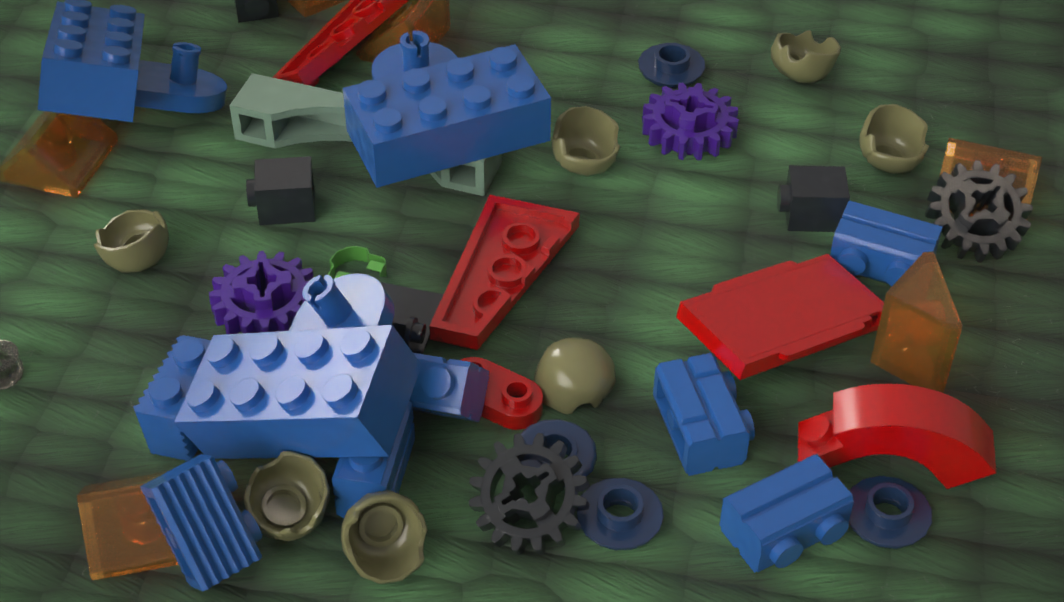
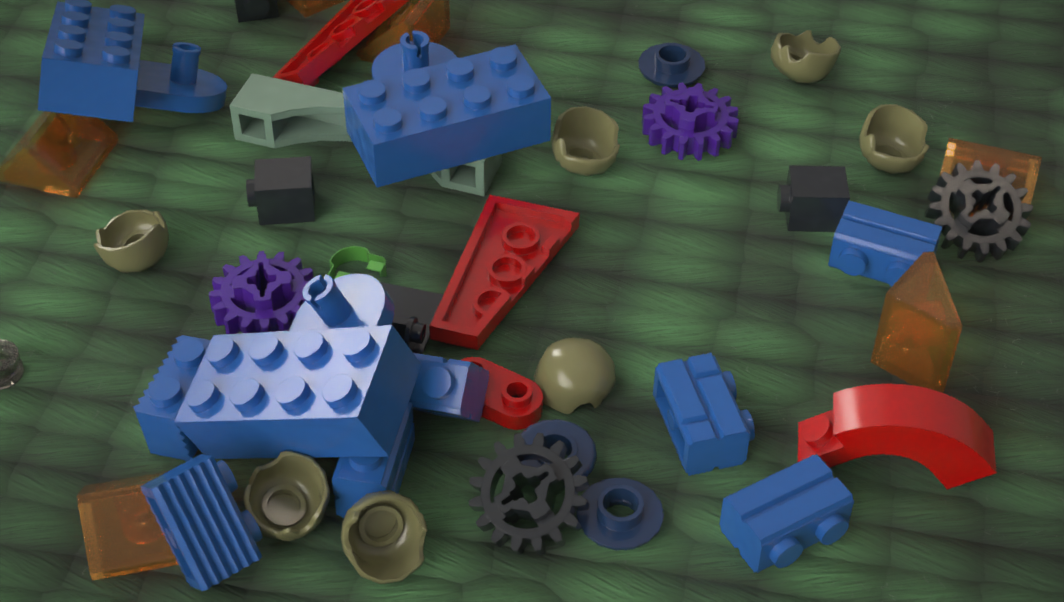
red piece [676,254,894,380] -> none
dark blue piece [849,476,932,549] -> none

